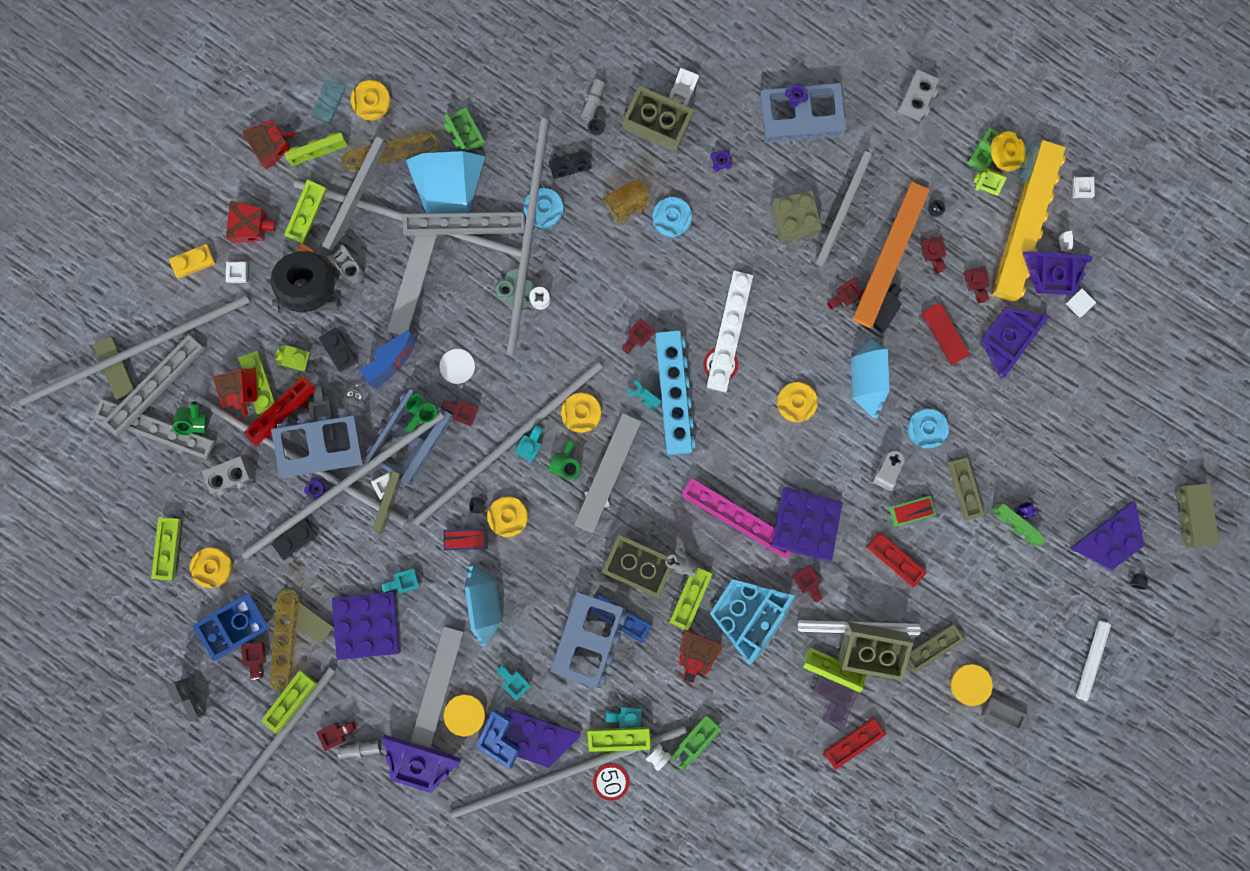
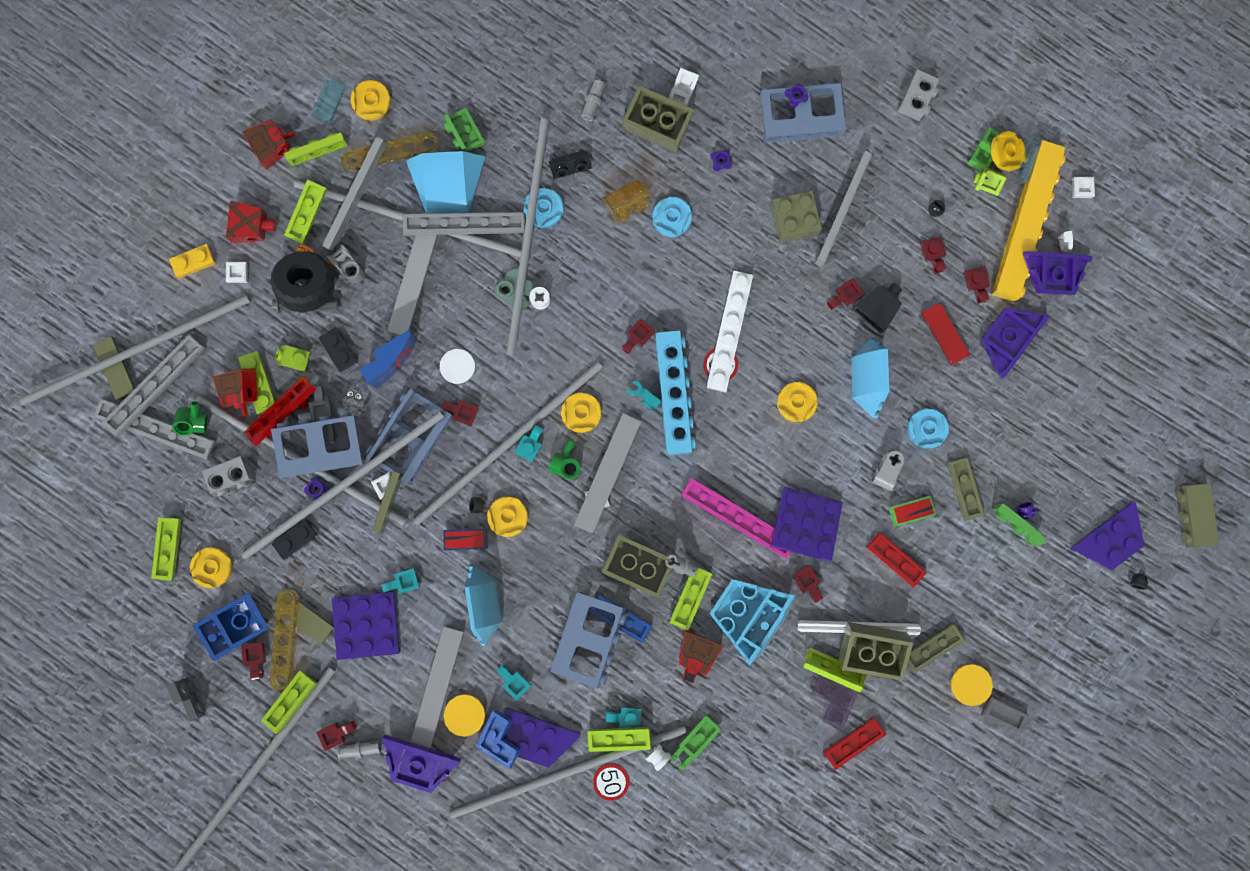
green piece [405,393,437,433] -> none
black hinge [588,118,605,136] -> none
orange tile [852,182,930,328] -> none
white tile [1065,289,1096,318] -> none
white axle [1076,621,1111,701] -> none

